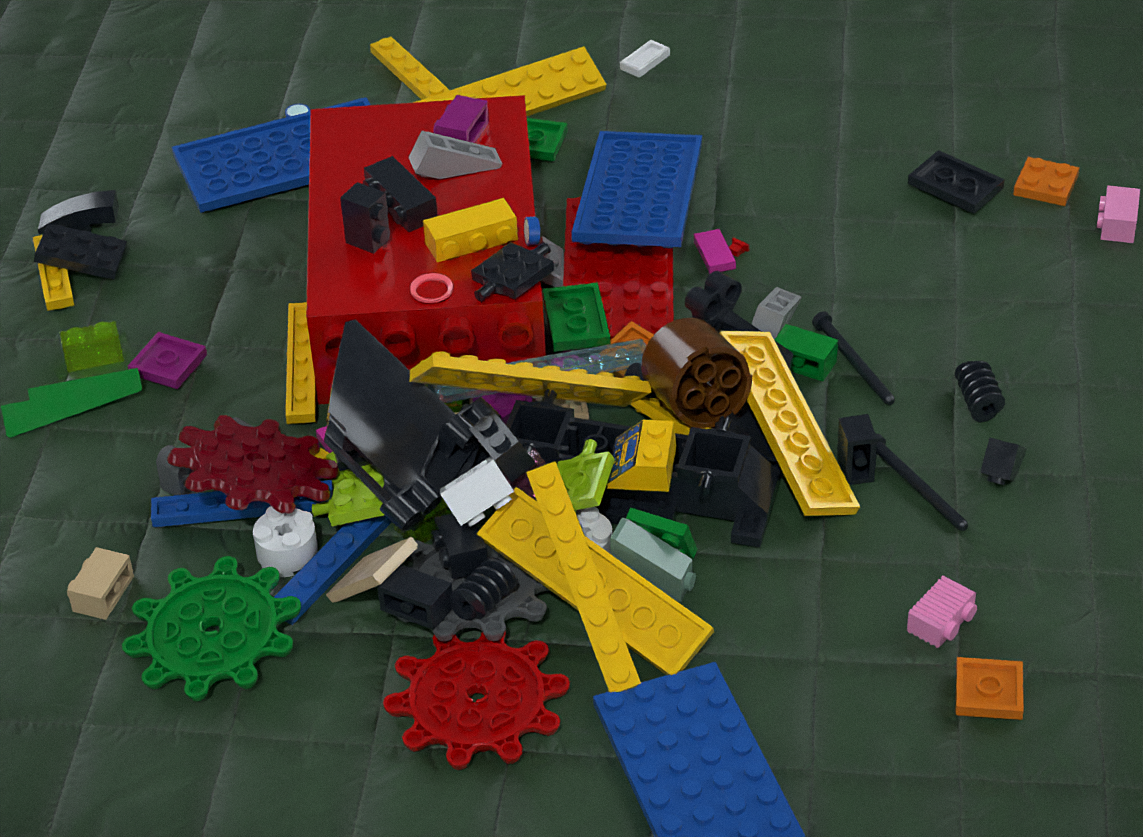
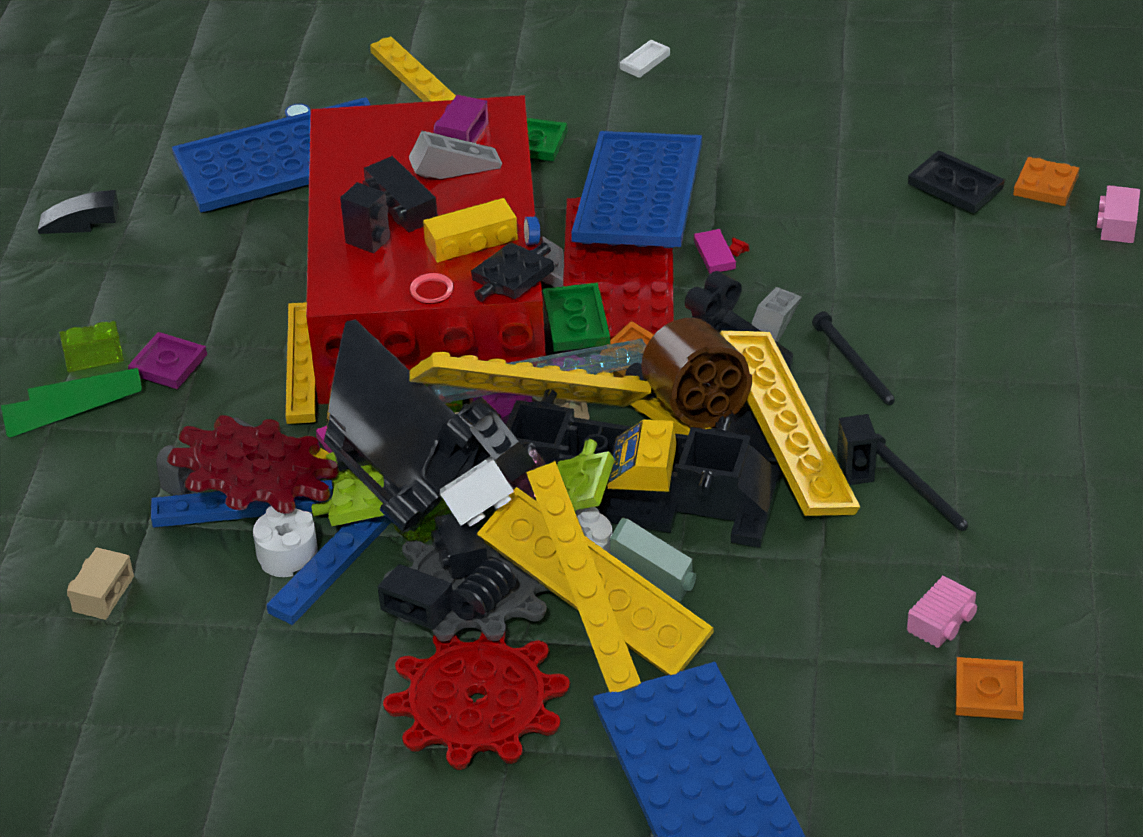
yellow plate [33,235,74,311] -> none
black plate [34,223,127,280] -> none
green plate [122,556,301,701] -> none
tan tile [326,537,418,603] -> none
yellow plate [413,46,607,116] -> none
green plate [626,508,697,560] -> none
green brick [774,324,838,381] -> none
black piece [954,361,1006,423] -> none
black slope [980,437,1027,485] -> none

